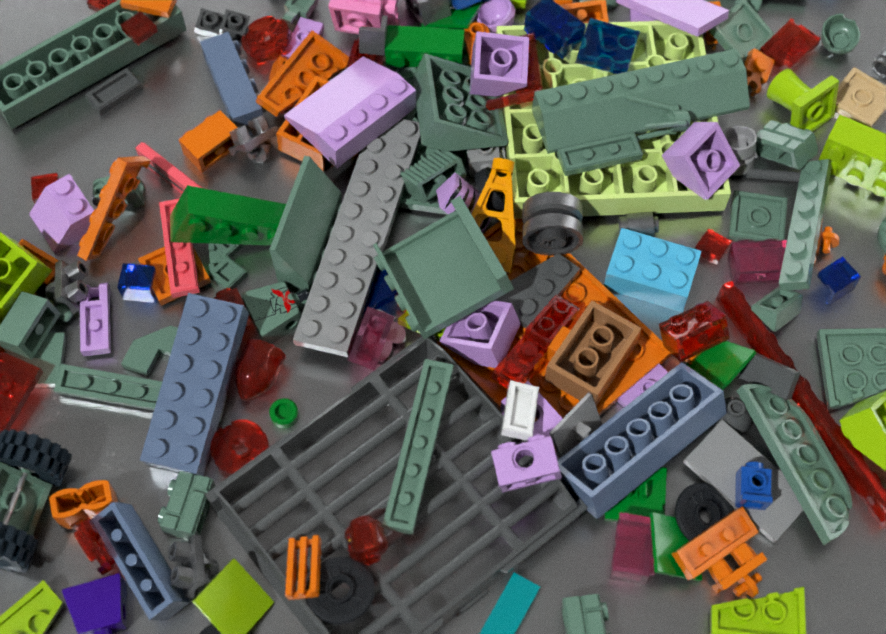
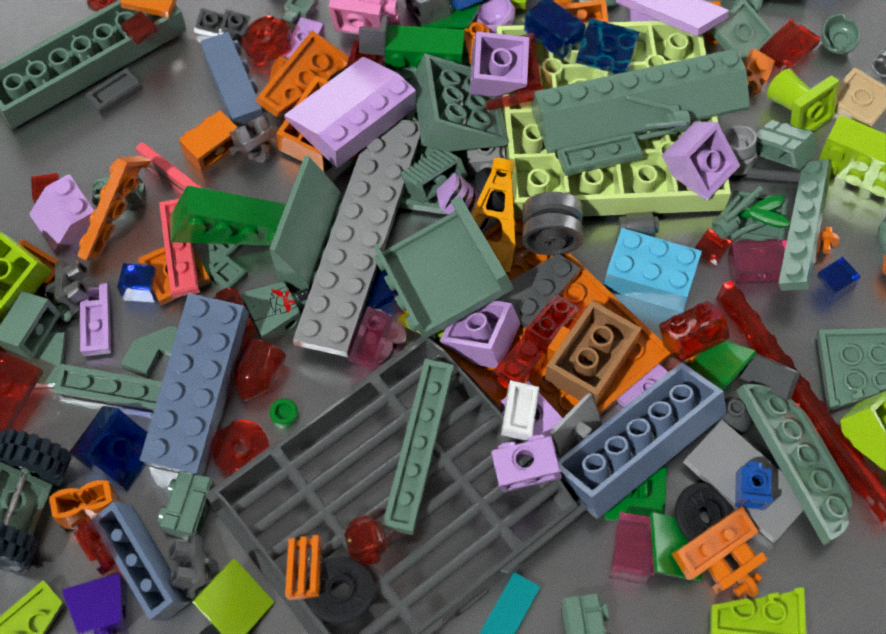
sand green slope [751,287,803,332] -> none
none -> clear blue slope [69,406,148,489]
none -> sand green plant [712,186,766,241]
none -> green piece [737,196,790,228]

